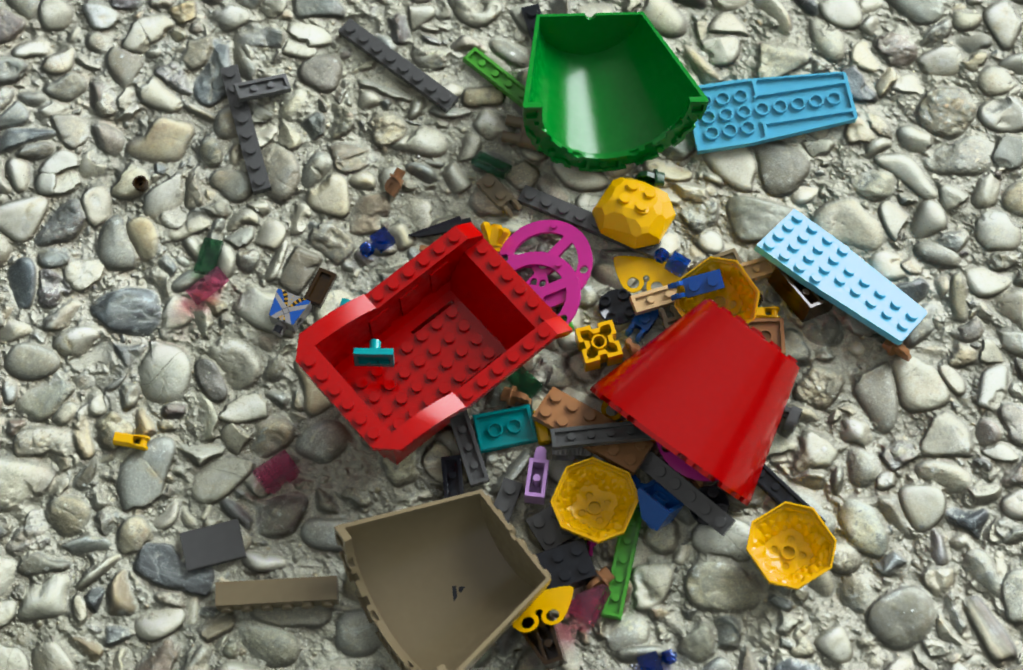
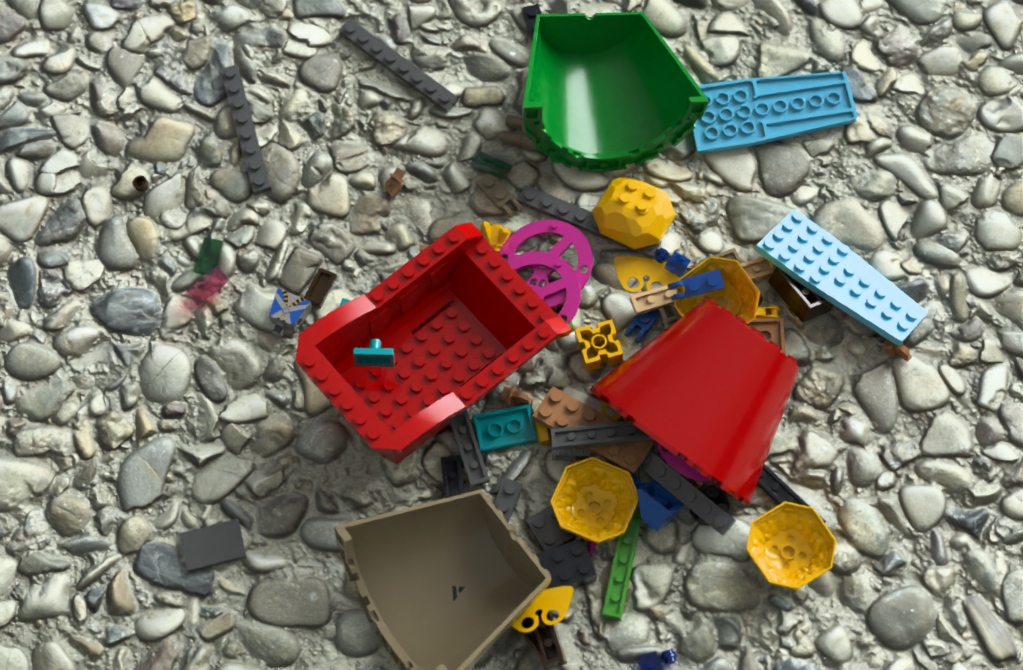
yellow bar [113,432,151,451] -> none
dark tan brick [215,576,339,613] -> none
dark grey plate [233,73,291,103] -> none
clear pink brick [252,449,300,495] -> none
clear blue plate [359,226,396,257] -> none
black bar [409,216,472,238] -> none
bright green tile [463,47,526,109] -> none
clear green tile [506,366,543,399] -> none
lavender hinge [524,446,549,505] -> none
clear pink slope [567,584,611,628] -> none
medium nougat piece [586,566,615,595] -> none
black dish [598,288,635,325] -> none
medium nougat piece [622,337,641,360] -> none
dark green piece [635,169,665,187] -> none
dark grey piece [782,406,803,434] -> none

